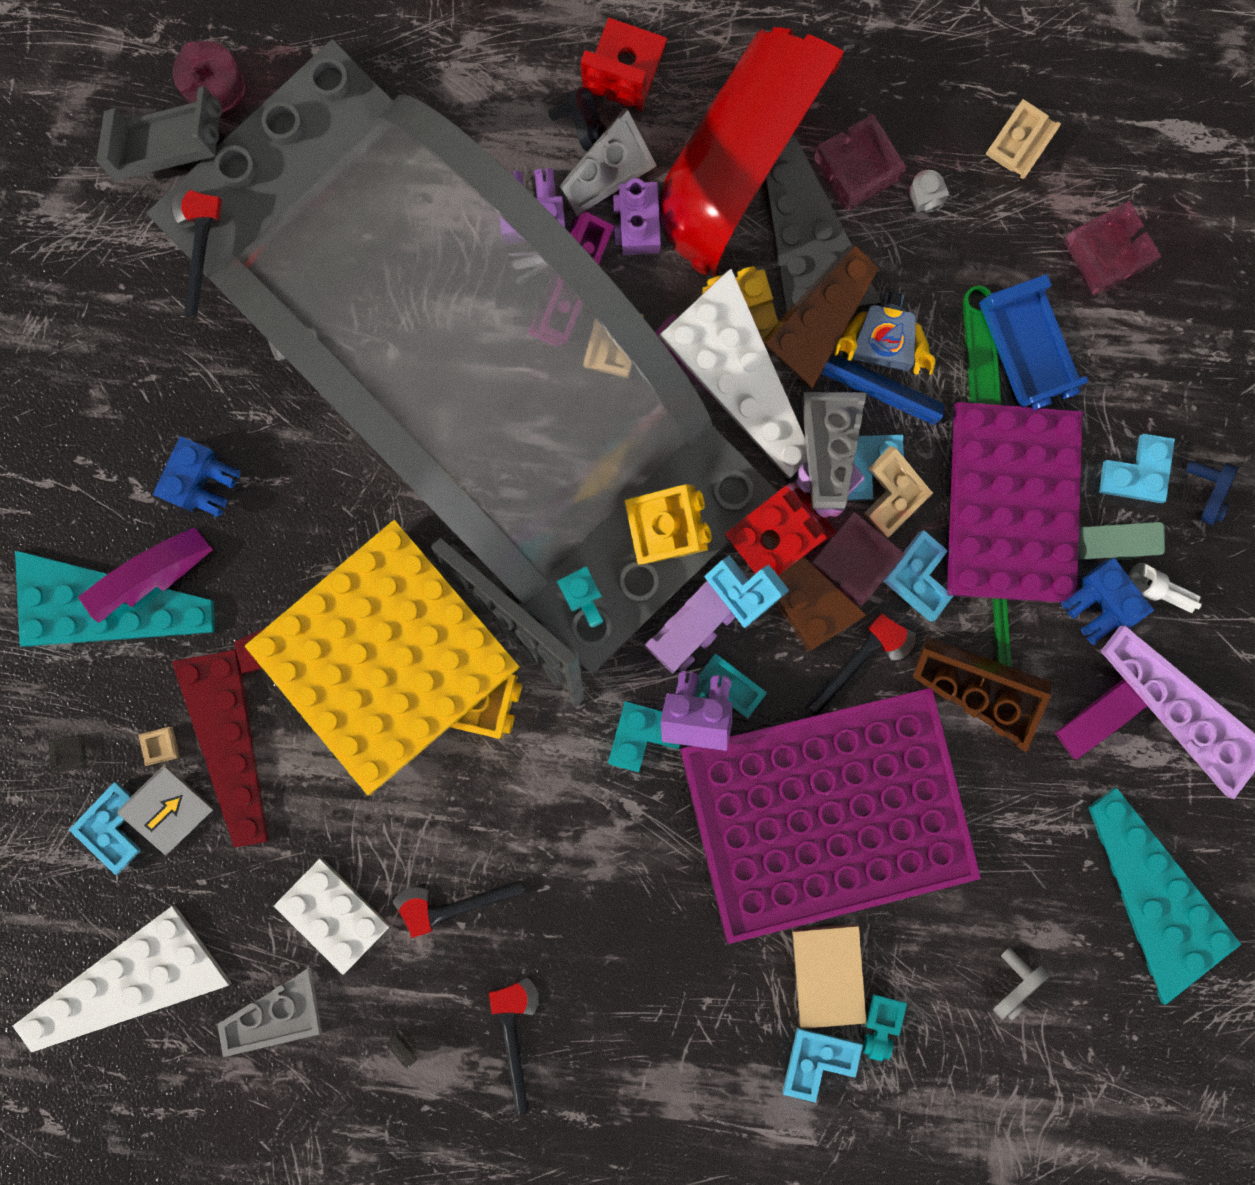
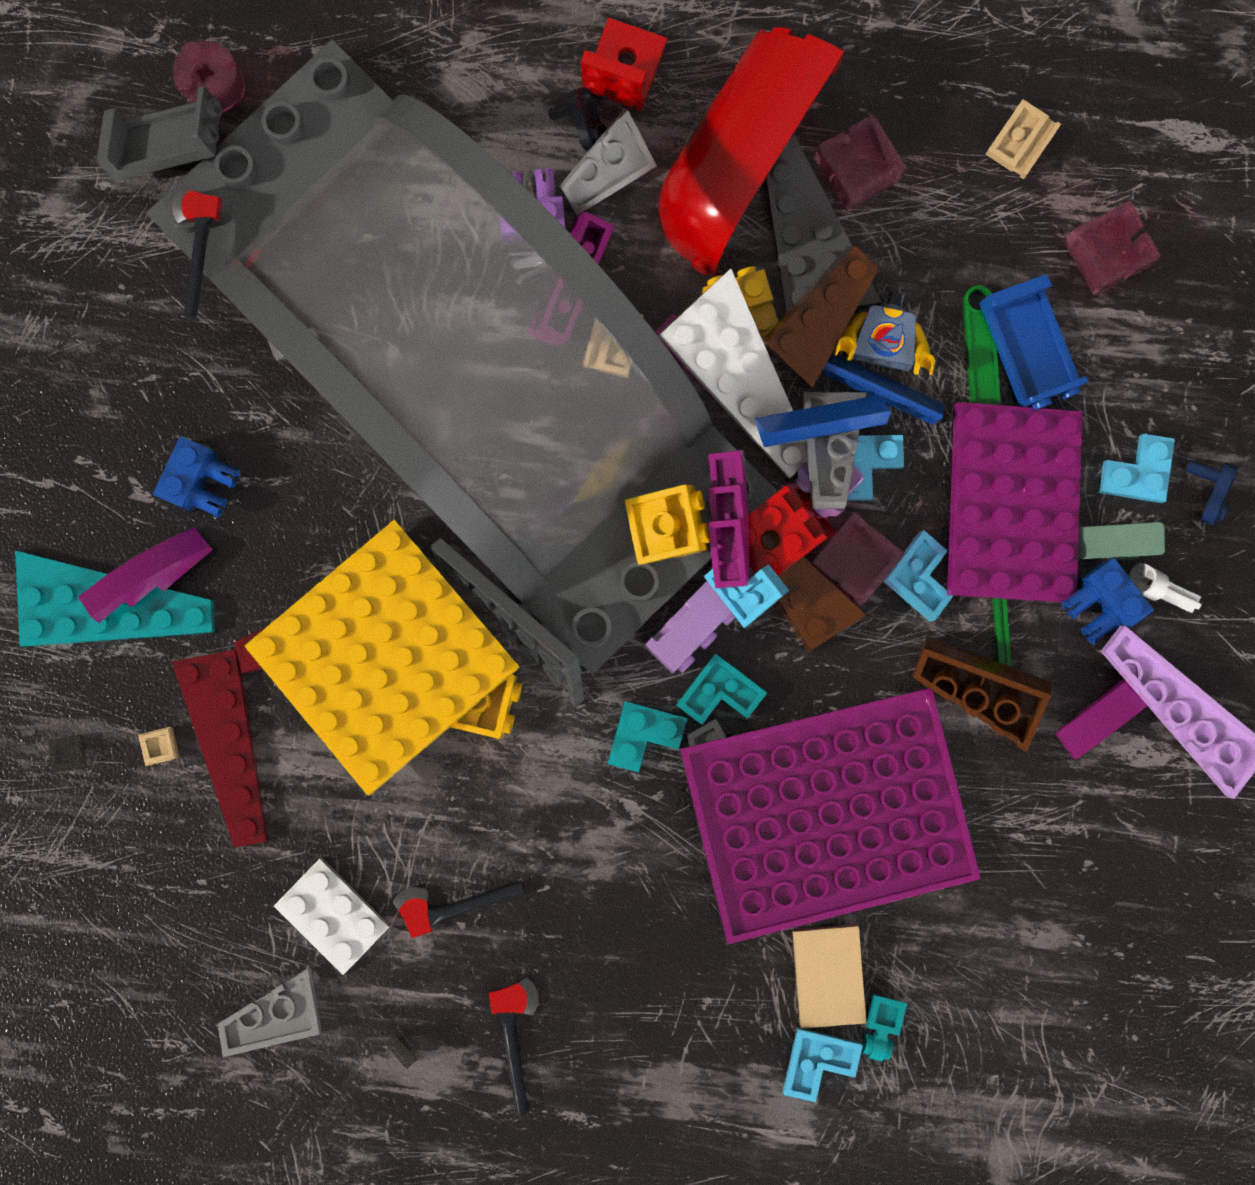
white wing [13,905,232,1052] -> none
medium azure plate [69,782,141,875] -> none
light grey tile [117,764,213,855] -> none
teal plate [557,566,604,628] -> none
medium lavender brick [613,178,661,255] -> none
medium lavender brick [661,671,732,751] -> none
piece [807,613,916,715] -> none
tan plate [864,446,933,538] -> none
light grey plate [909,170,949,213] -> none
light grey piece [993,947,1050,1020] -> none
teal wing [1088,787,1241,1005] -> none
none -> magenta slope [708,450,749,588]
none -> blue slope [755,395,891,447]

